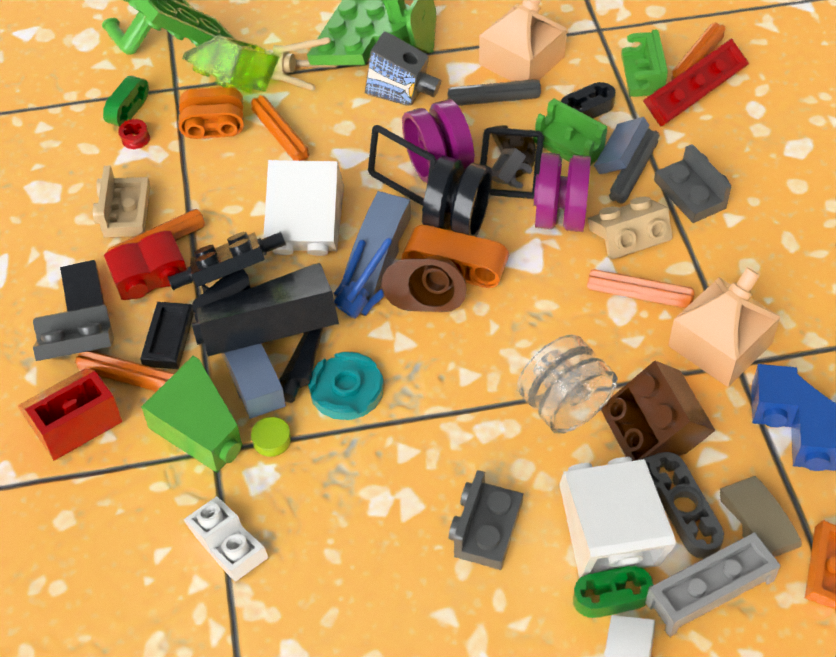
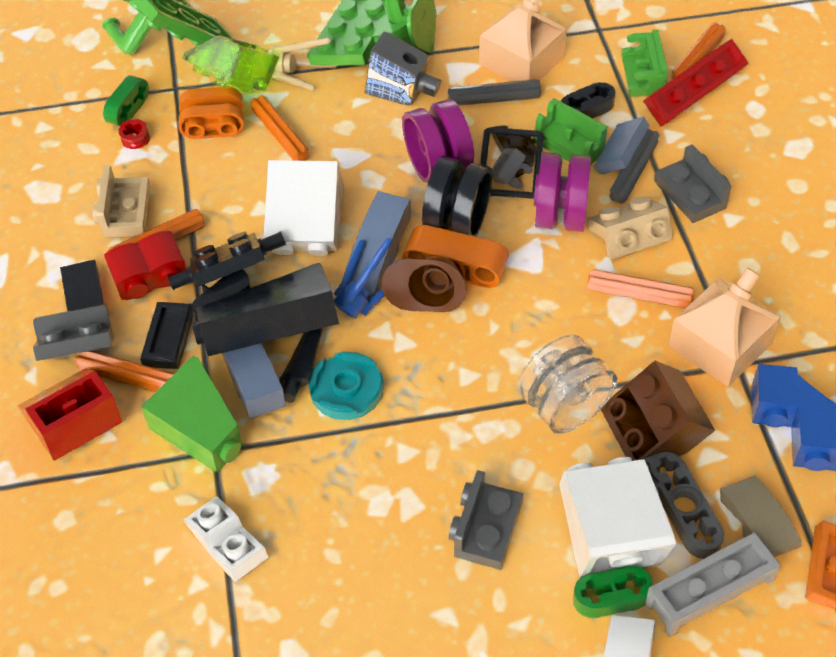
lime tile [251,417,291,457] -> none
black piece [368,125,437,206] -> none

